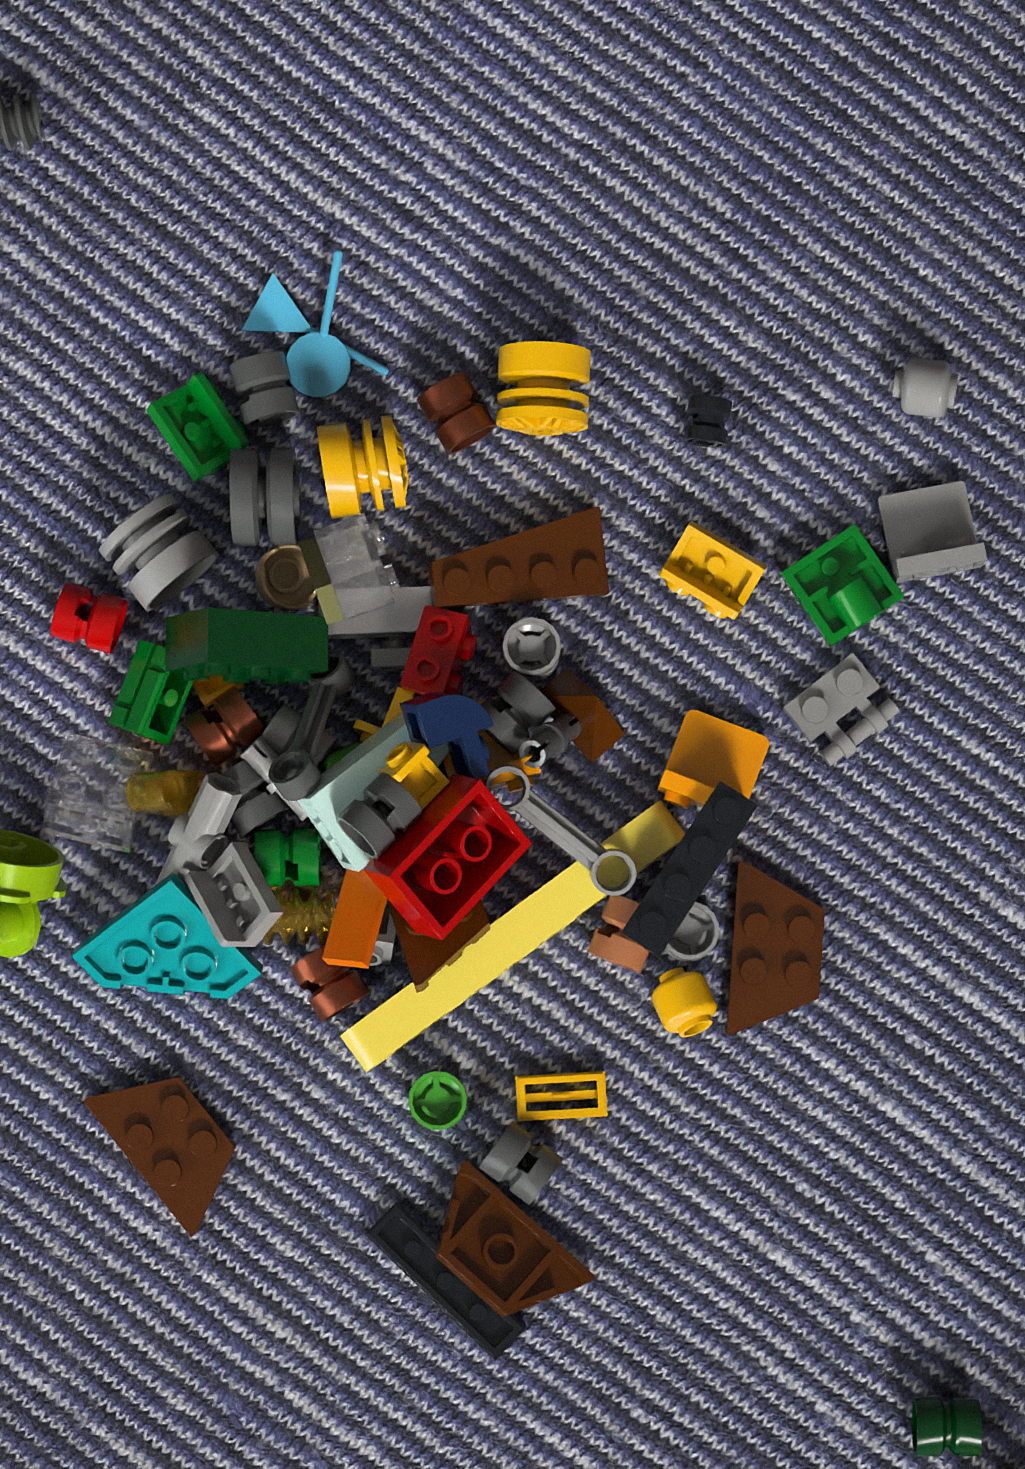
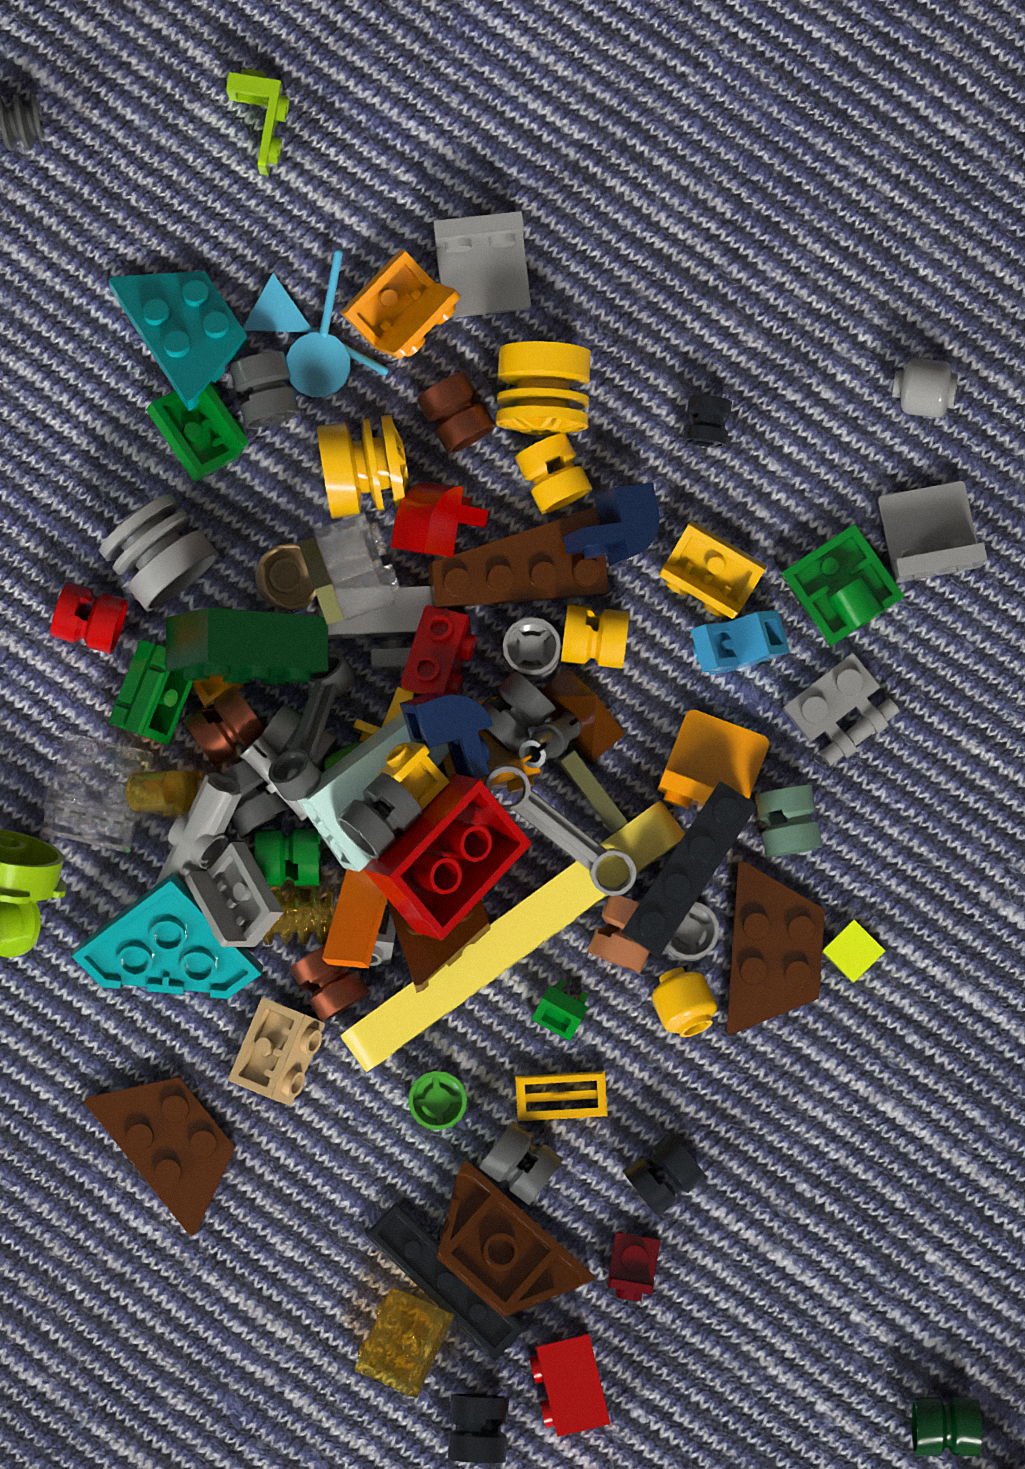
dark grey wheel [229,447,301,546] -> none
none -> teal wing [108,271,248,411]
none -> lime bracket [226,69,290,175]
none -> tan bracket [227,997,325,1106]
none -> light orange bracket [340,249,460,359]
none -> clear yellow bracket [355,1288,454,1398]
none -> red brick [390,482,488,558]
none -> light grey bracket [434,211,531,318]
none -> black wheel [448,1393,509,1463]
none -> yellow wheel [514,433,592,514]
none -> red brick [529,1332,610,1437]
none -> green tile [531,979,589,1041]
none -> olive tile [560,750,628,835]
none -> yellow wheel [561,604,630,669]
none -> dark blue brick [563,482,660,566]
none -> dark red bracket [607,1232,661,1302]
none -> black wheel [622,1132,707,1217]
none -> dark azure brick [690,610,790,675]
none -> sand green wheel [755,785,823,857]
none -> neon yellow tile [822,919,885,983]

